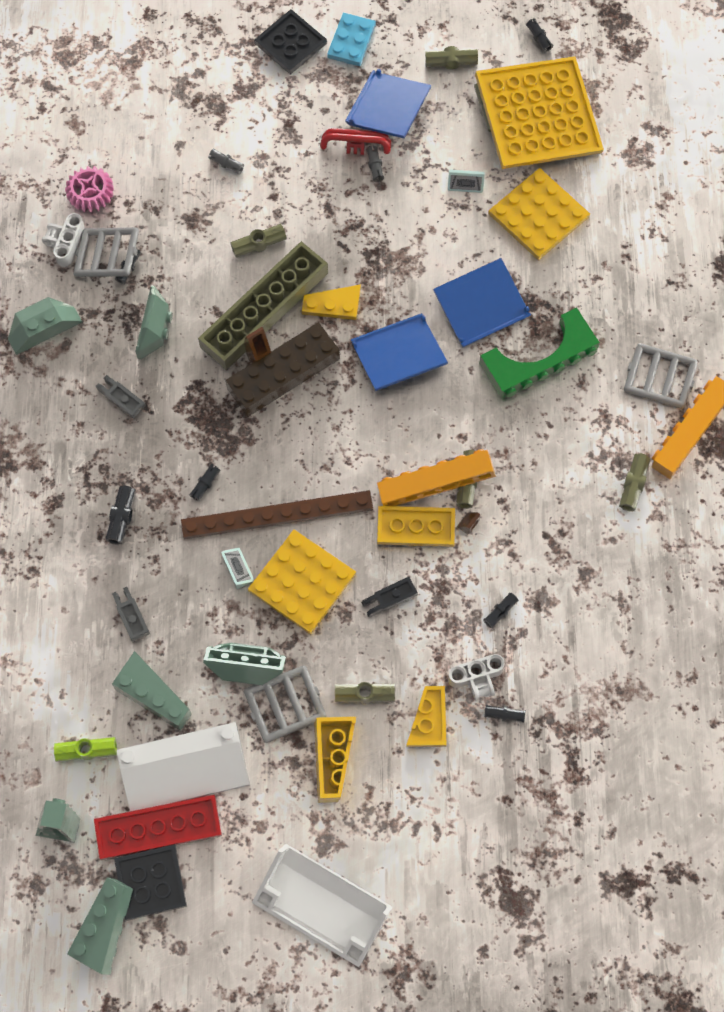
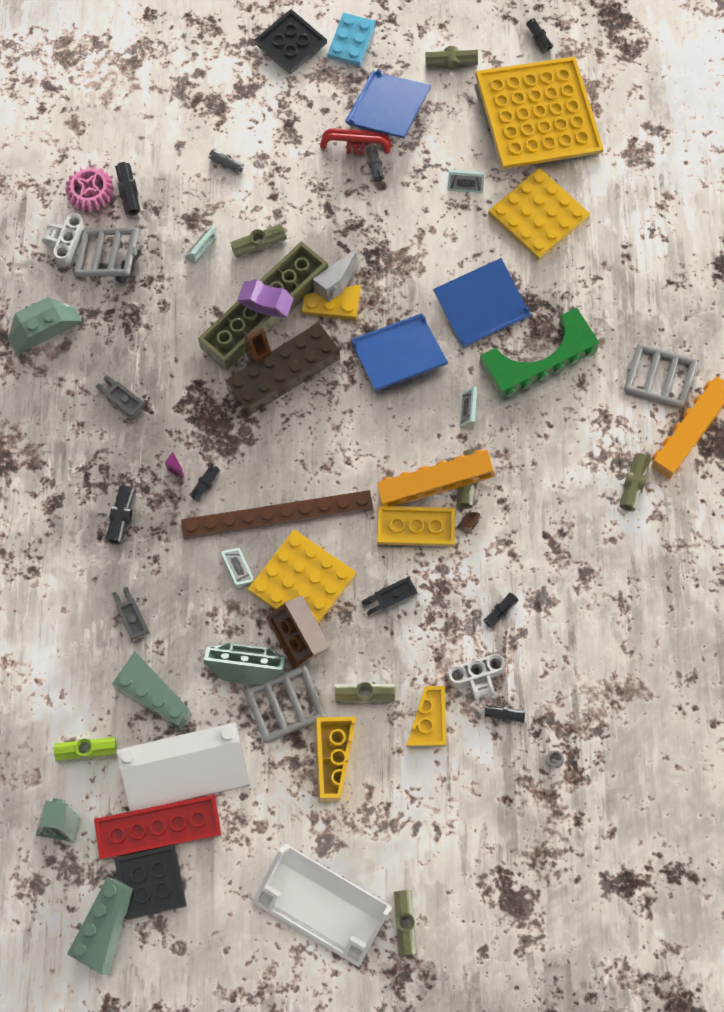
sand green wedge [135,285,173,359] -> none
none -> black piece [115,162,141,216]
none -> magenta slope [165,452,184,478]
none -> light aqua slope [185,227,216,263]
none -> medium lavender brick [237,279,294,317]
none -> reddish brown slope [266,595,331,669]
none -> light grey slope [312,250,358,302]
none -> olive piece [394,890,417,957]
none -> slope [459,387,477,429]
none -> light grey hinge [547,750,564,768]

